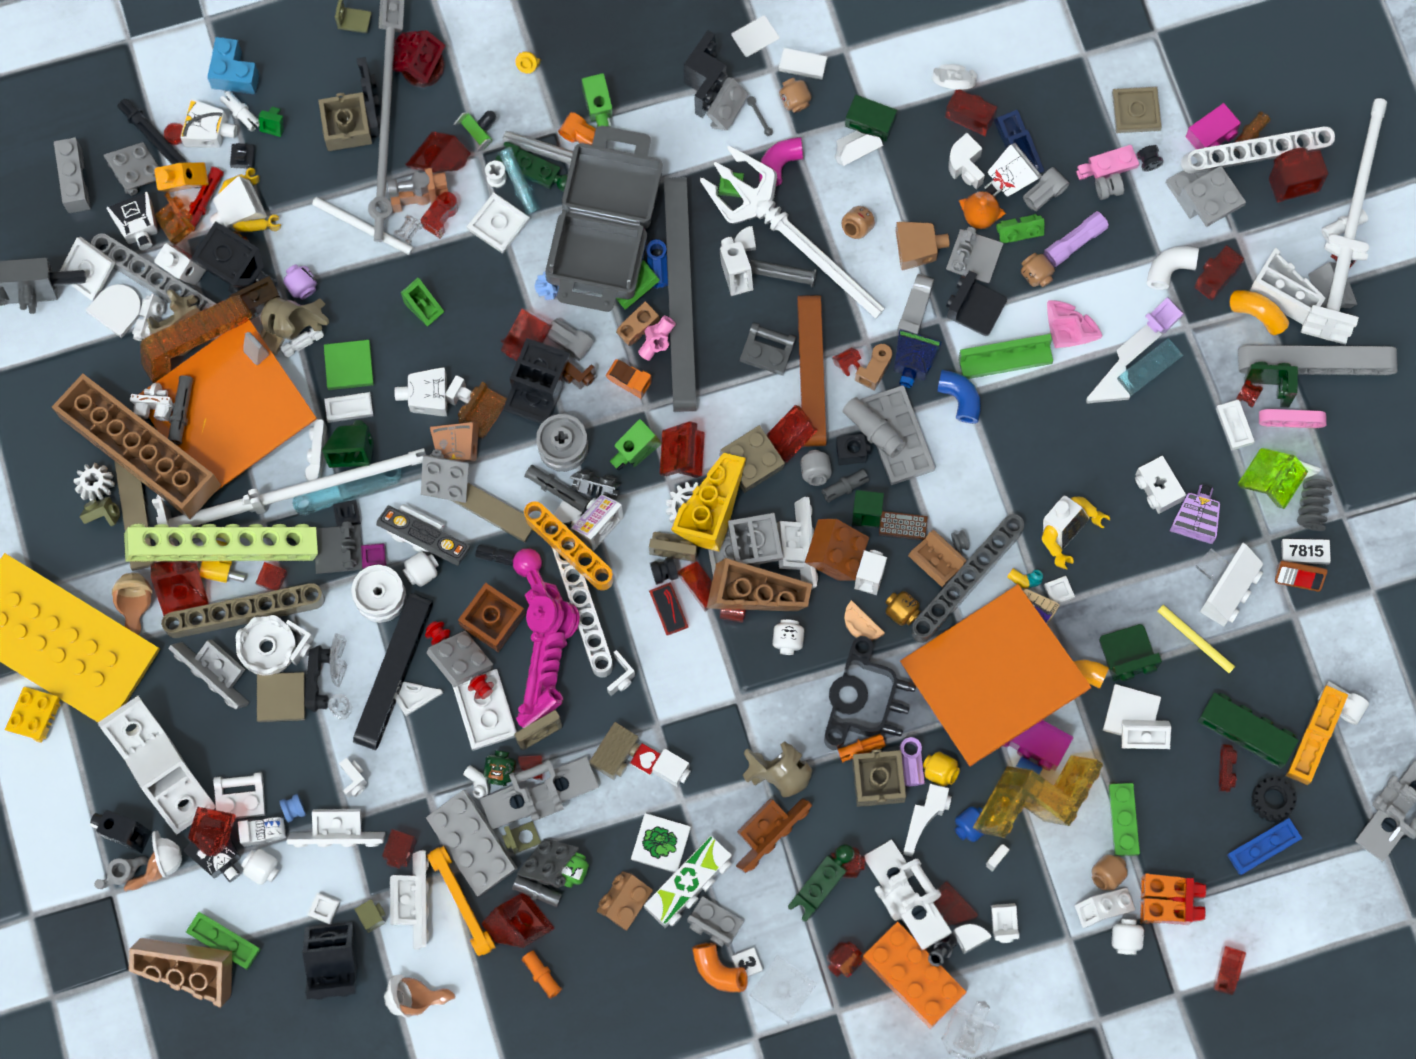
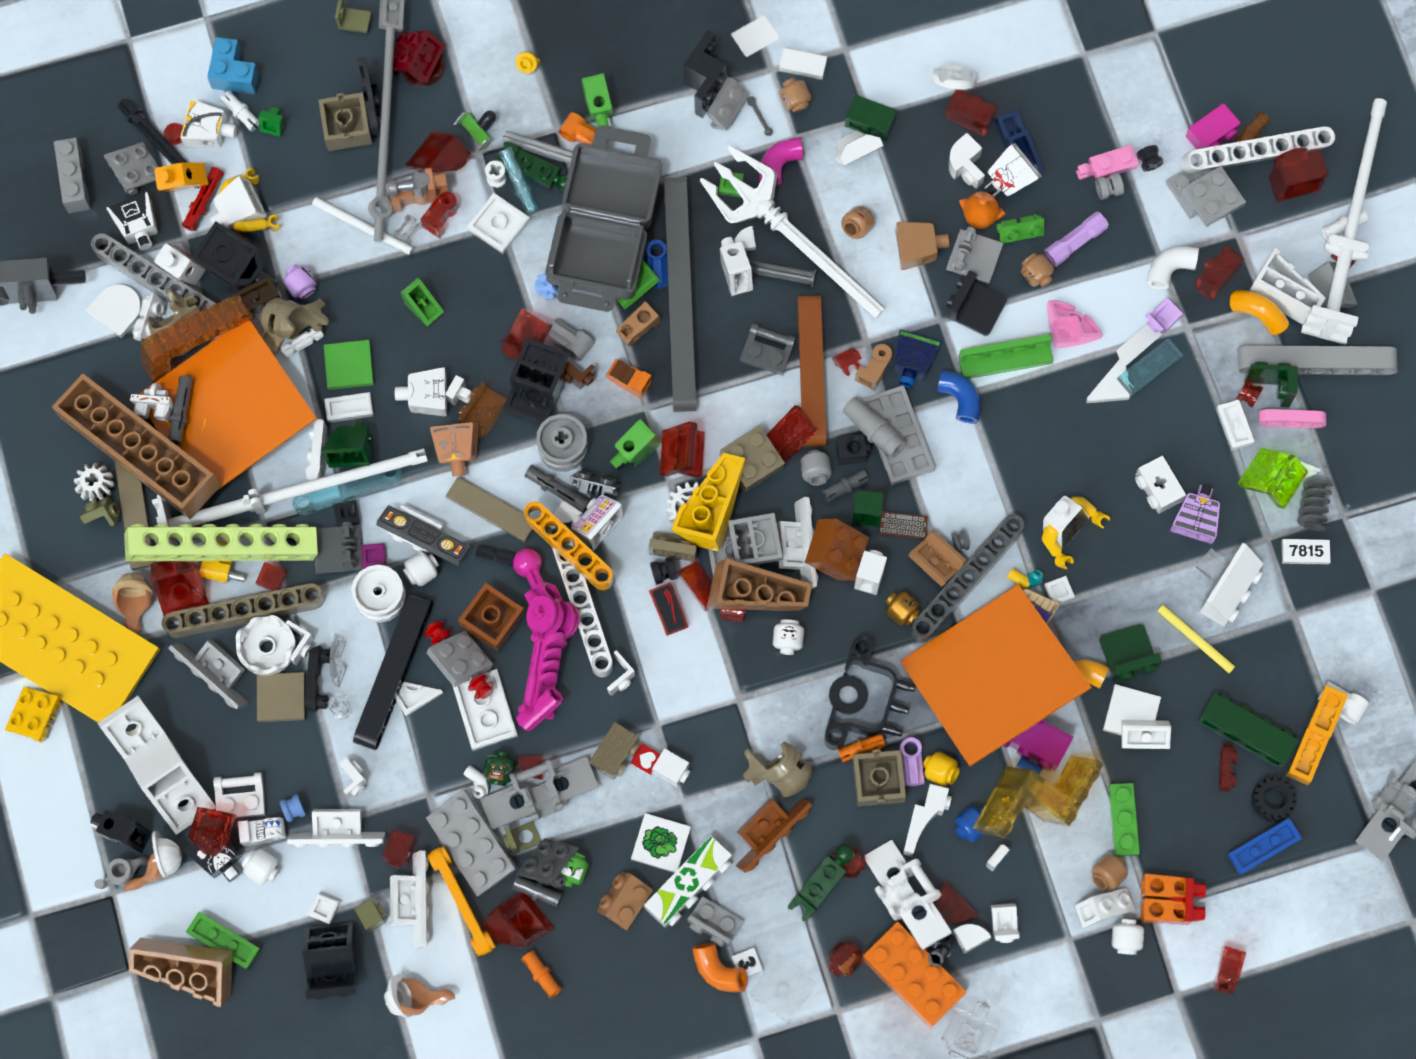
white tile [60,237,116,301] -> none
clear orange bracket [154,192,196,245] -> none
black tile [230,143,255,169] -> none
light grey slope [243,332,269,365] -> none
light grey hinge [421,449,469,503] -> none
dark tan tile [514,710,562,751] -> none
bright pink axle [638,316,676,361] -> none
light nougat plate [844,600,885,640] -> none
light grey leg [896,274,934,341] -> none
light grey piece [1023,167,1070,211] -> none
dark tan tile [1112,87,1162,133] -> none
slope [1274,560,1327,592] -> none

